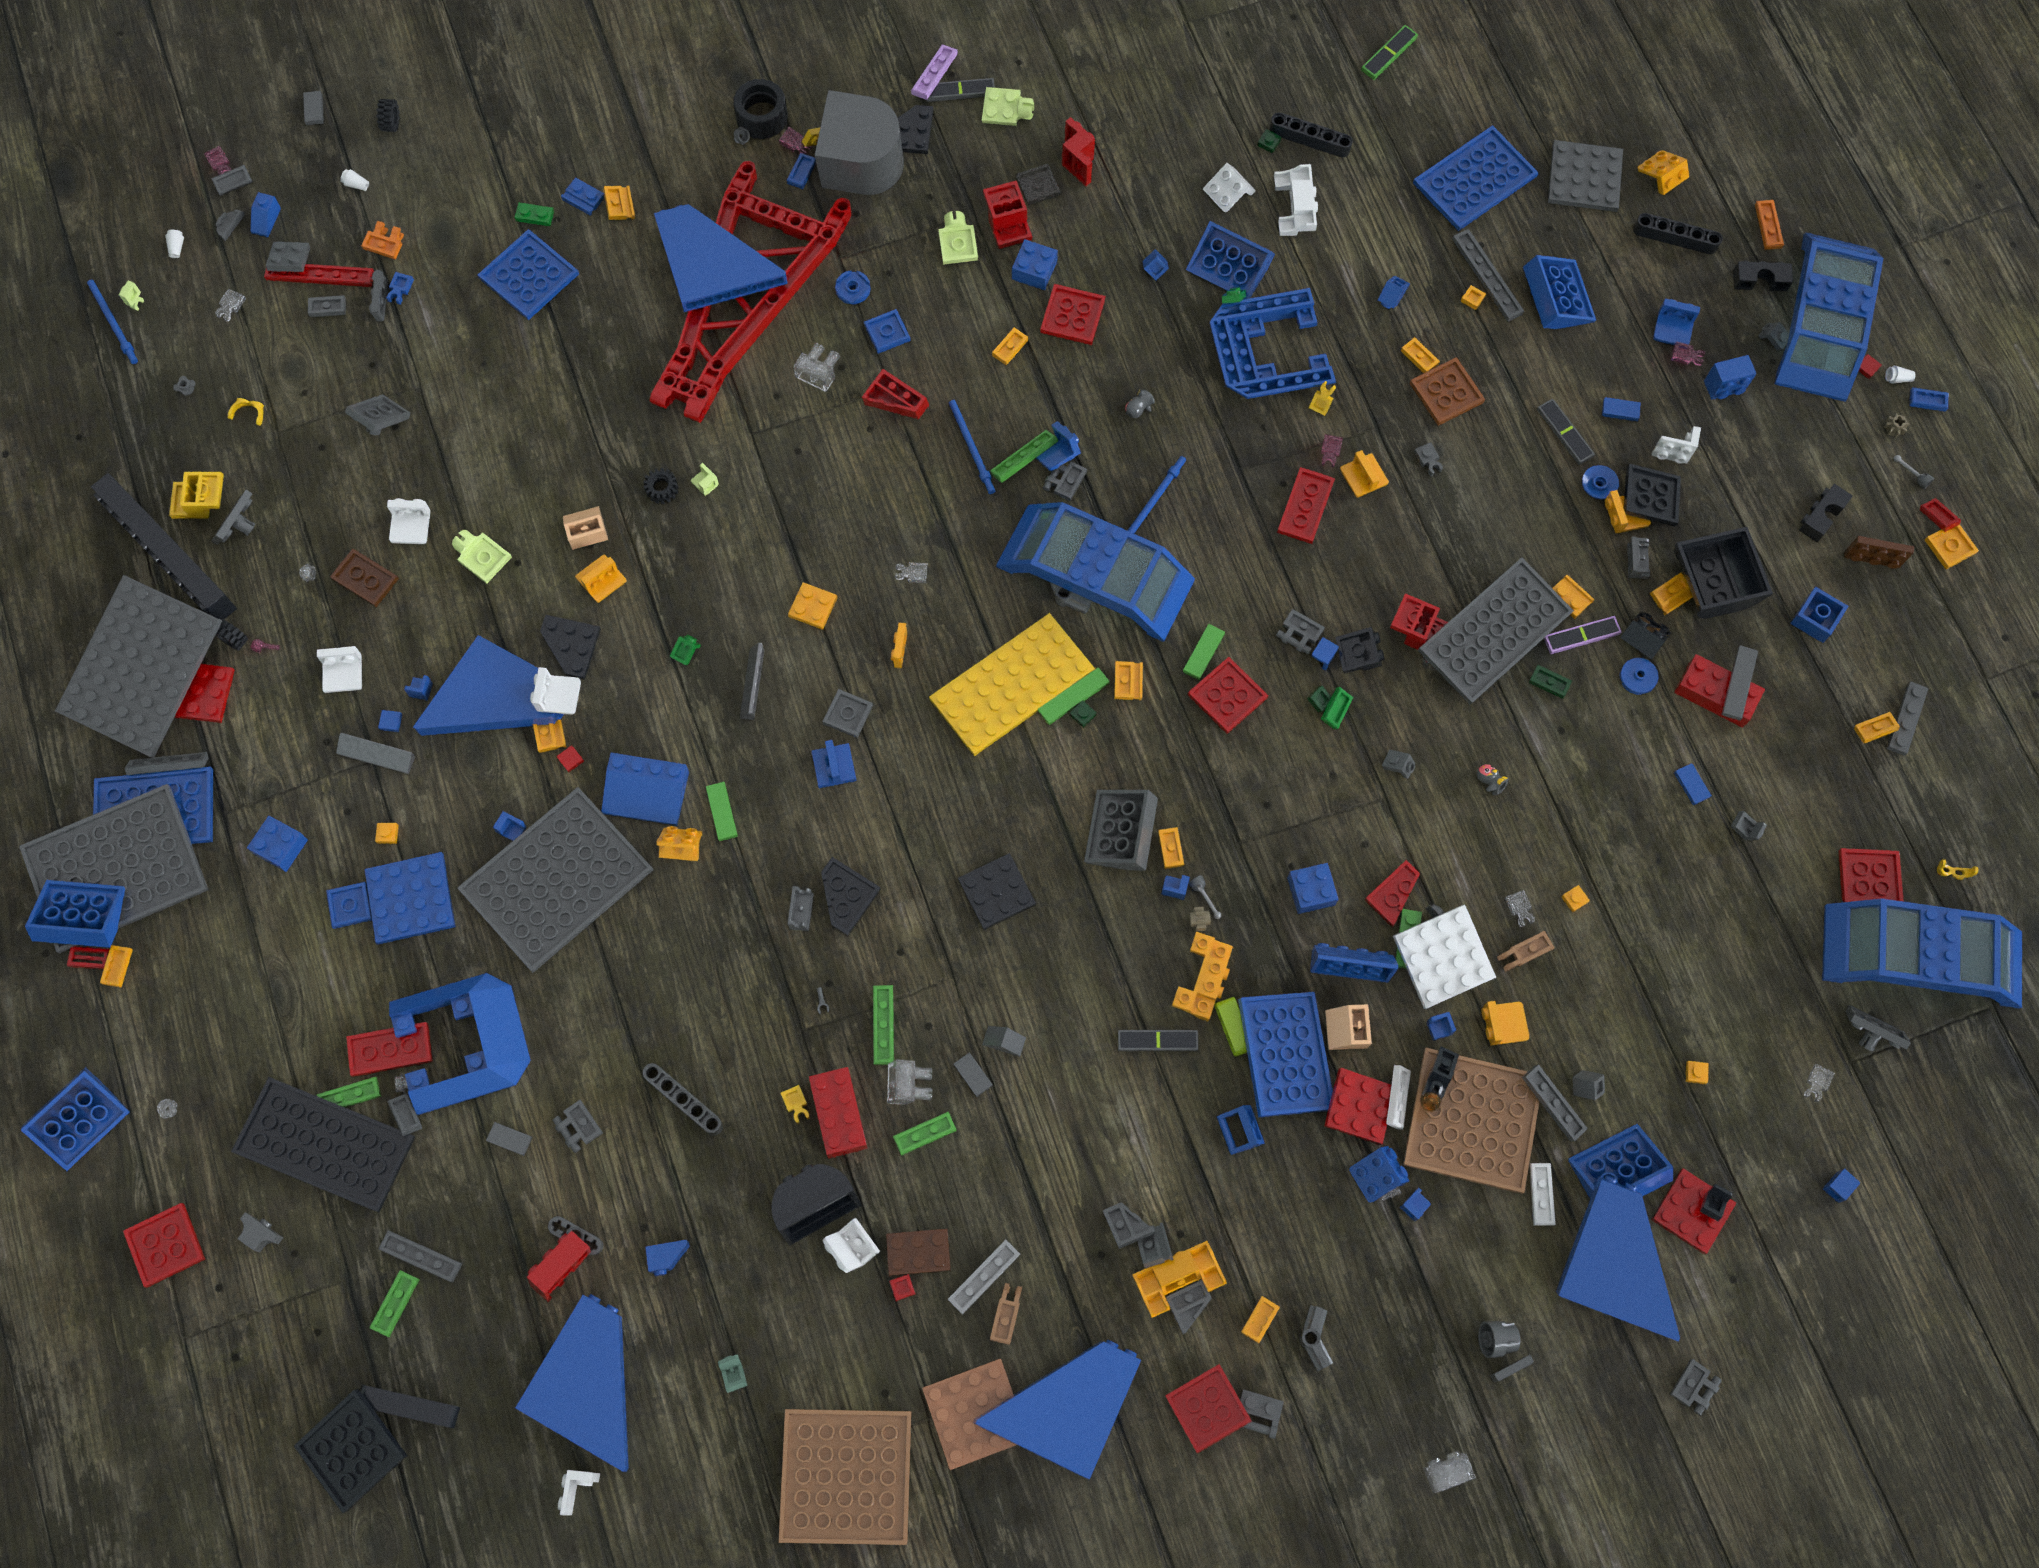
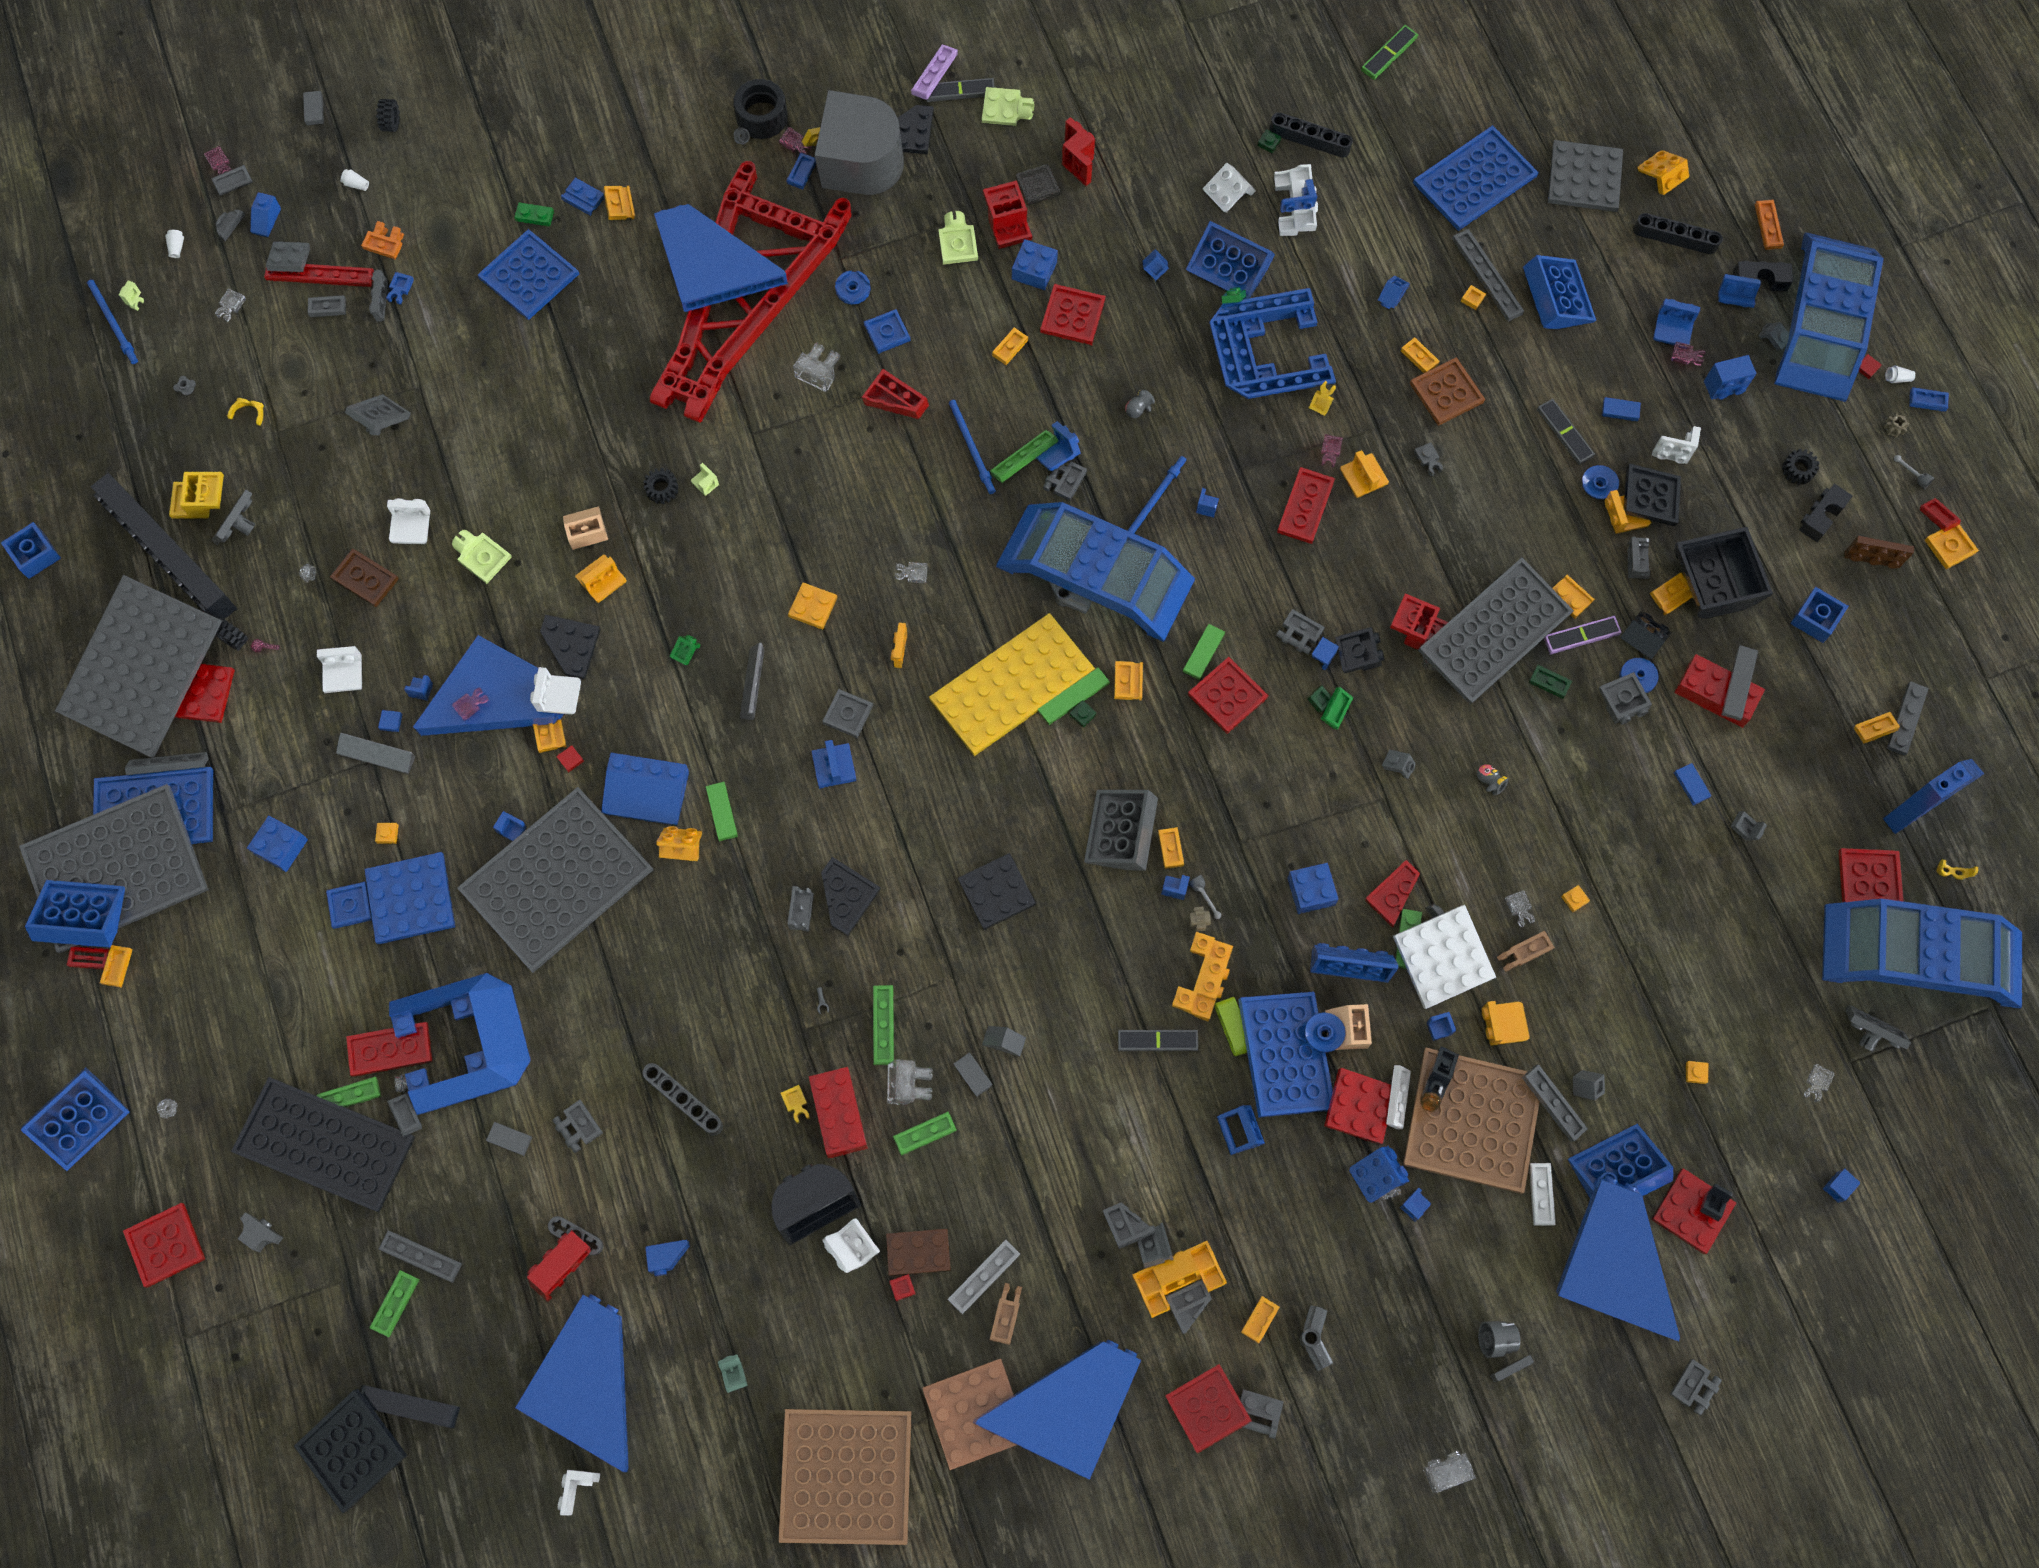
none -> blue brick [1,522,61,579]
none -> clear pink plate [452,687,489,721]
none -> blue panel [1196,488,1219,518]
none -> blue bracket [1280,179,1317,212]
none -> blue dish [1305,1013,1345,1052]
none -> dark grey plate [1599,672,1652,725]
none -> blue bracket [1718,274,1761,308]
none -> black tyre [1782,449,1820,485]
none -> blue slope [1883,759,1984,834]

